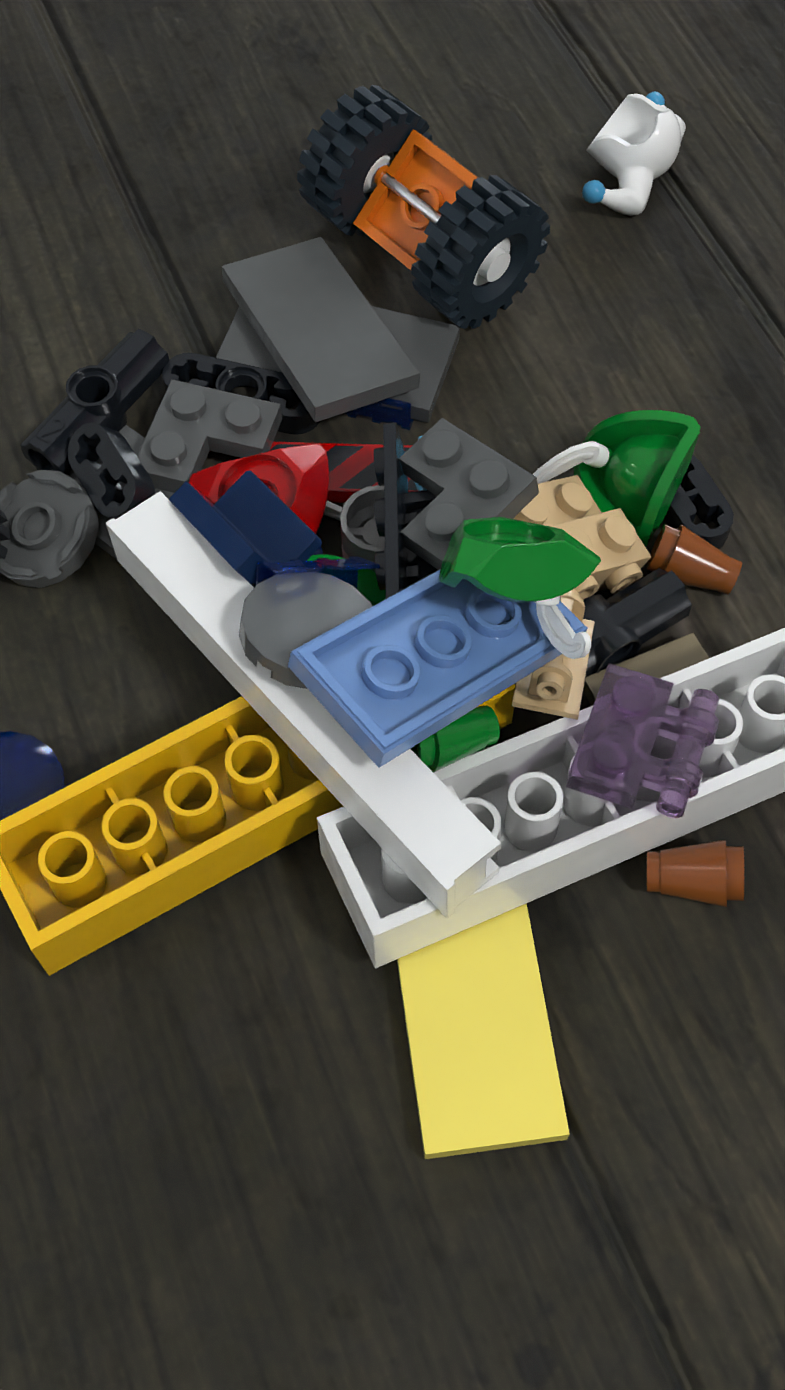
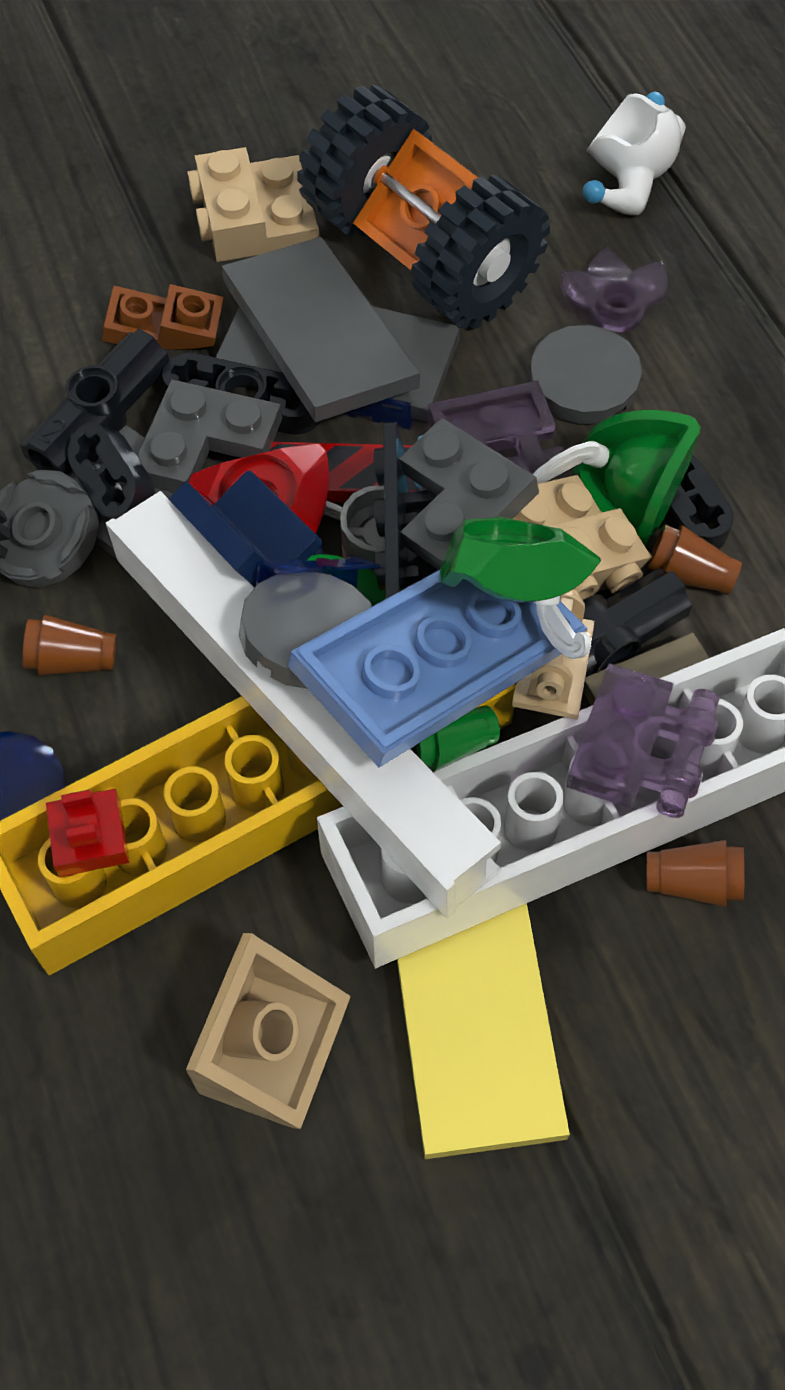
none -> dark orange cone [23,614,117,676]
none -> red tile [46,788,130,877]
none -> dark orange slope [102,284,224,350]
none -> tan slope [186,933,351,1129]
none -> tan plate [187,147,319,262]
none -> clear purple plate [428,380,564,474]
none -> dark grey tile [529,325,642,424]
none -> clear purple plate [561,248,668,332]

